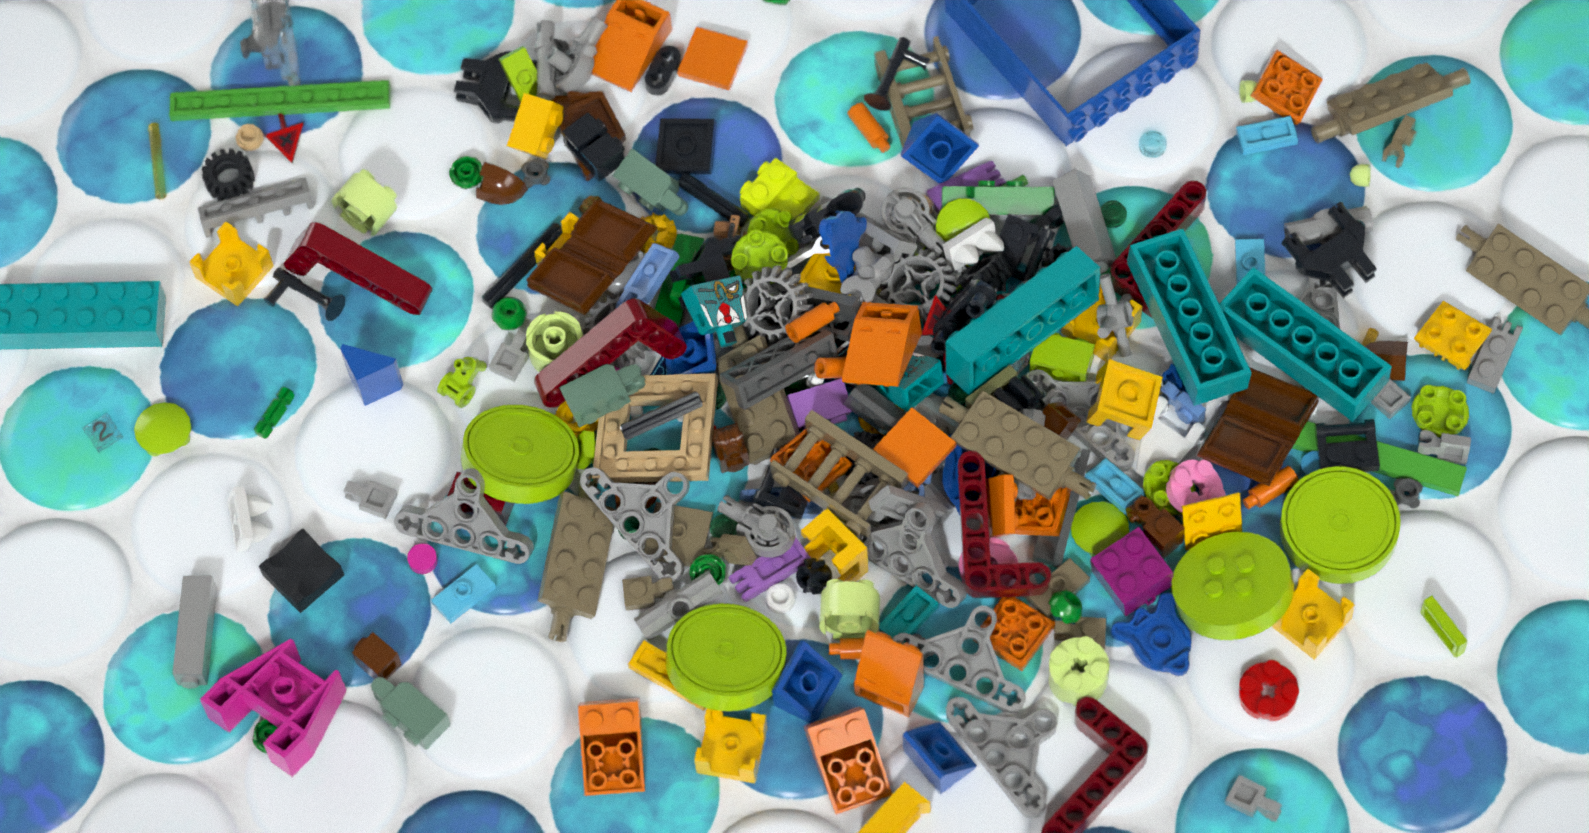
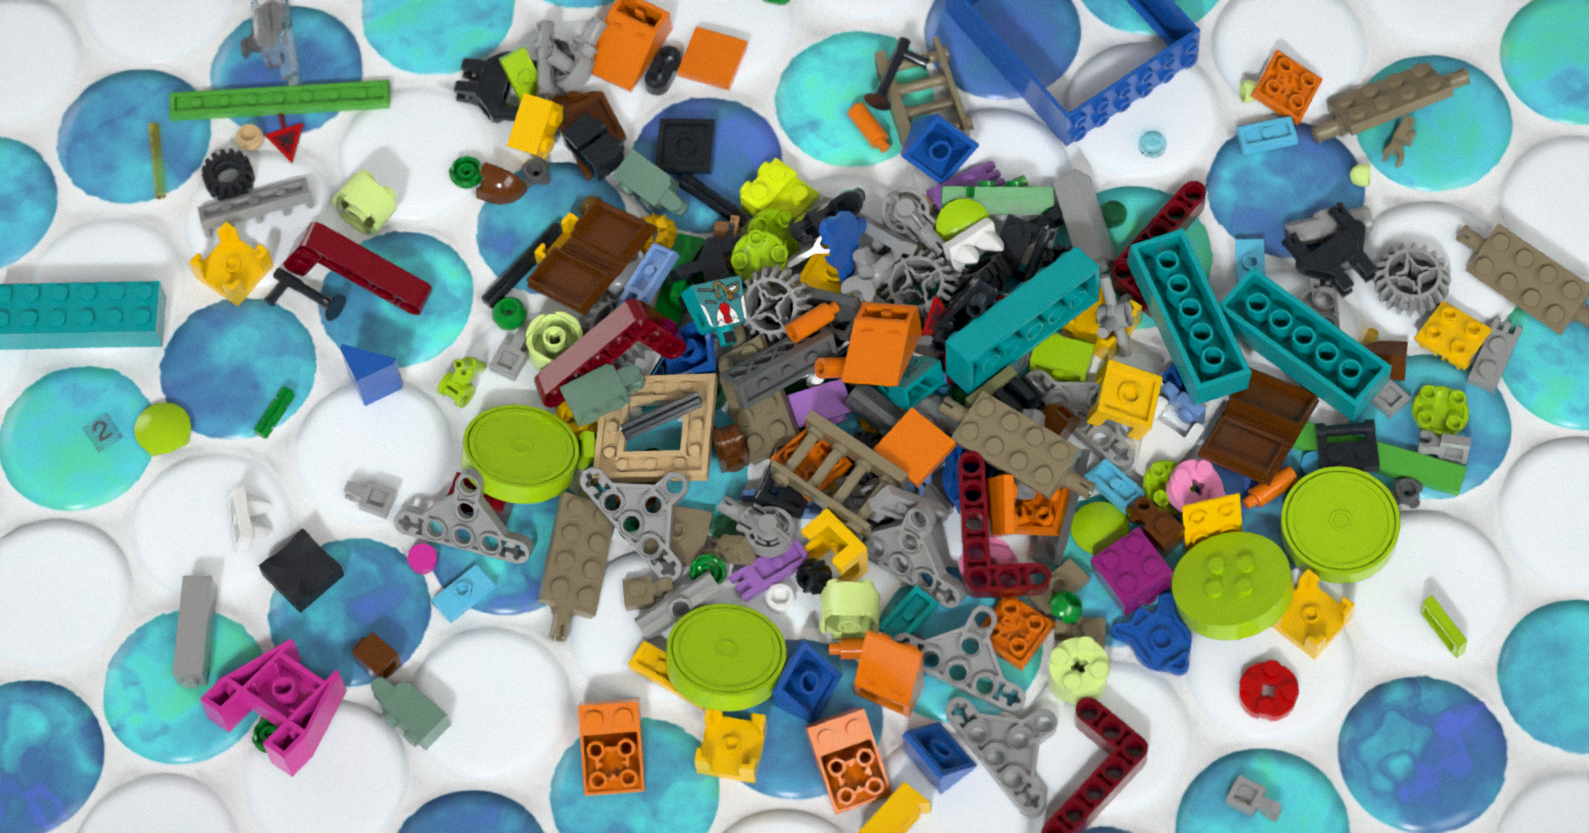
none -> light grey gear [1372,242,1451,318]

